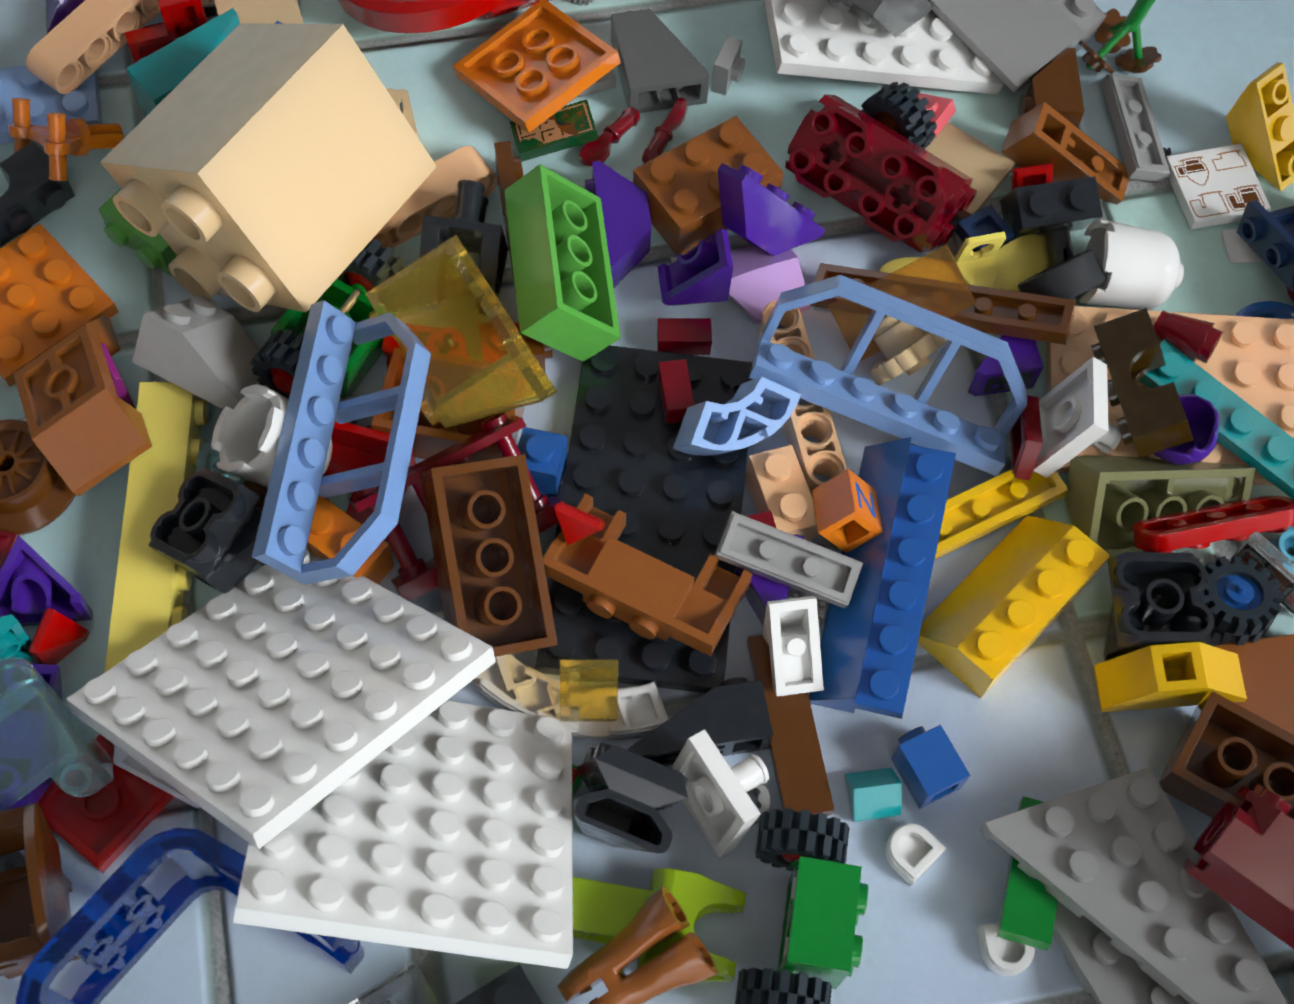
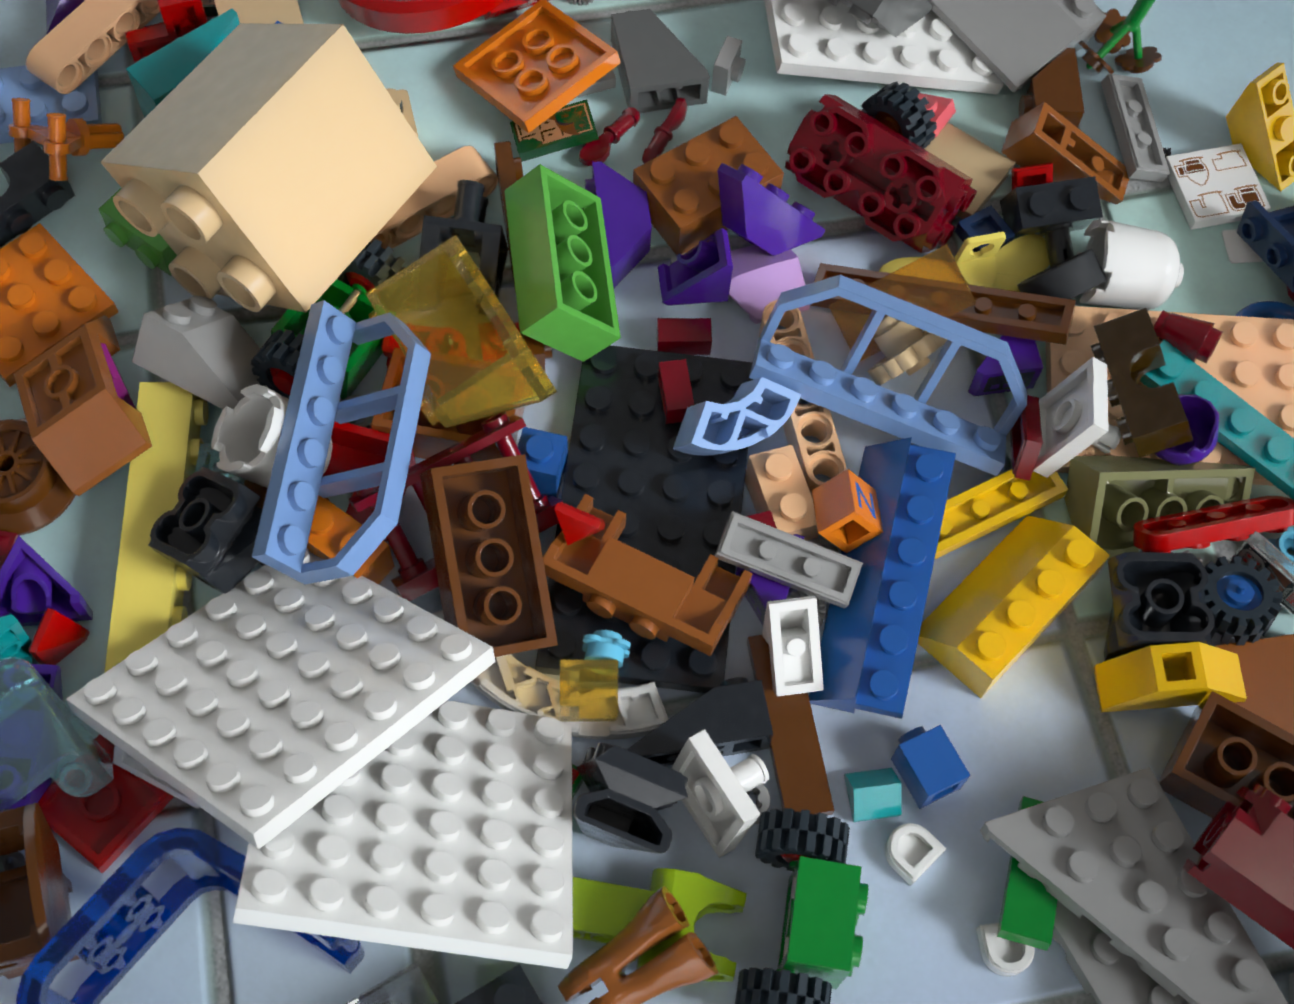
none -> medium azure plate [582,630,631,669]

